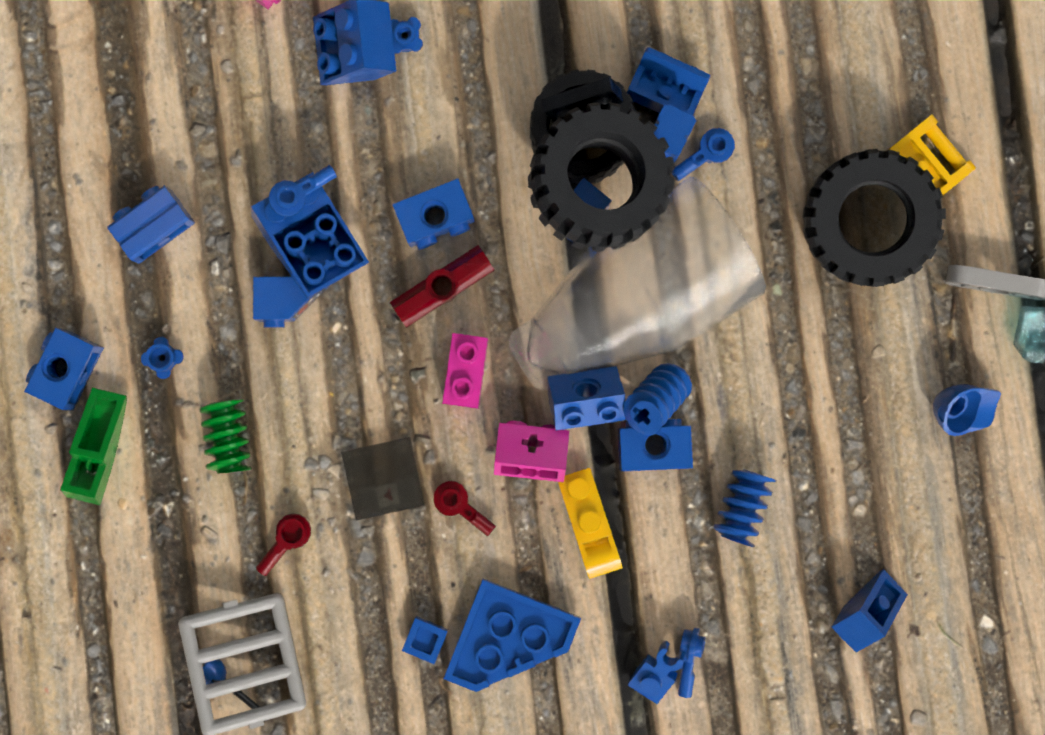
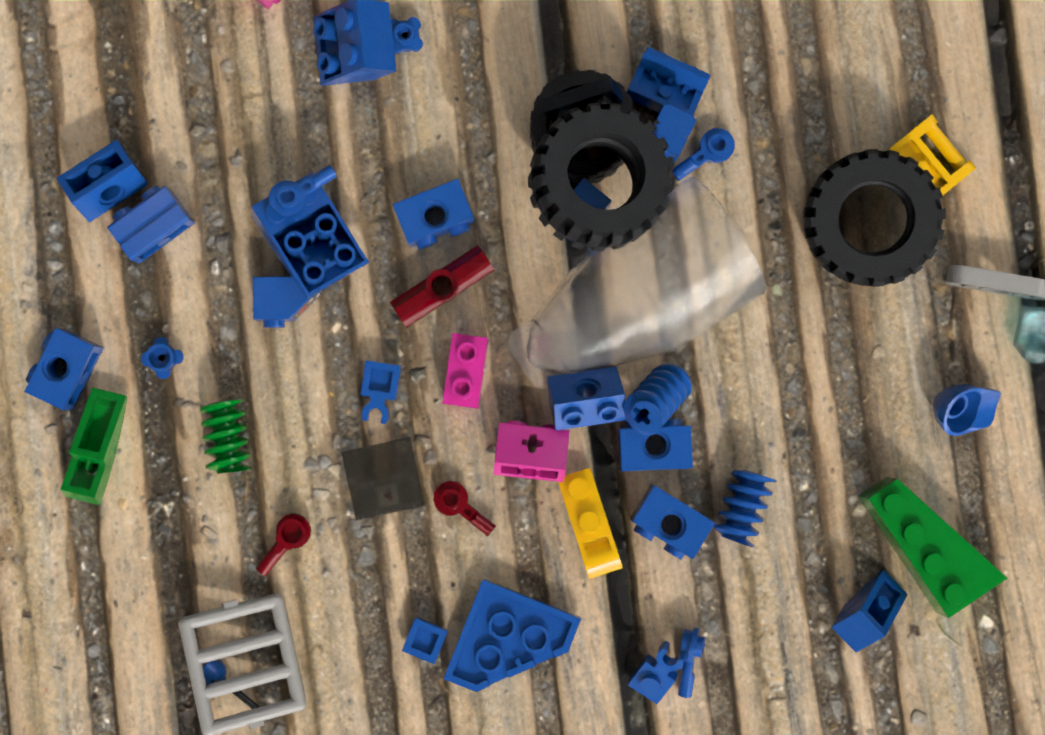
none -> blue brick [56,139,149,223]
none -> blue plate [360,361,402,424]
none -> blue brick [630,484,715,560]
none -> green wedge [858,477,1008,618]

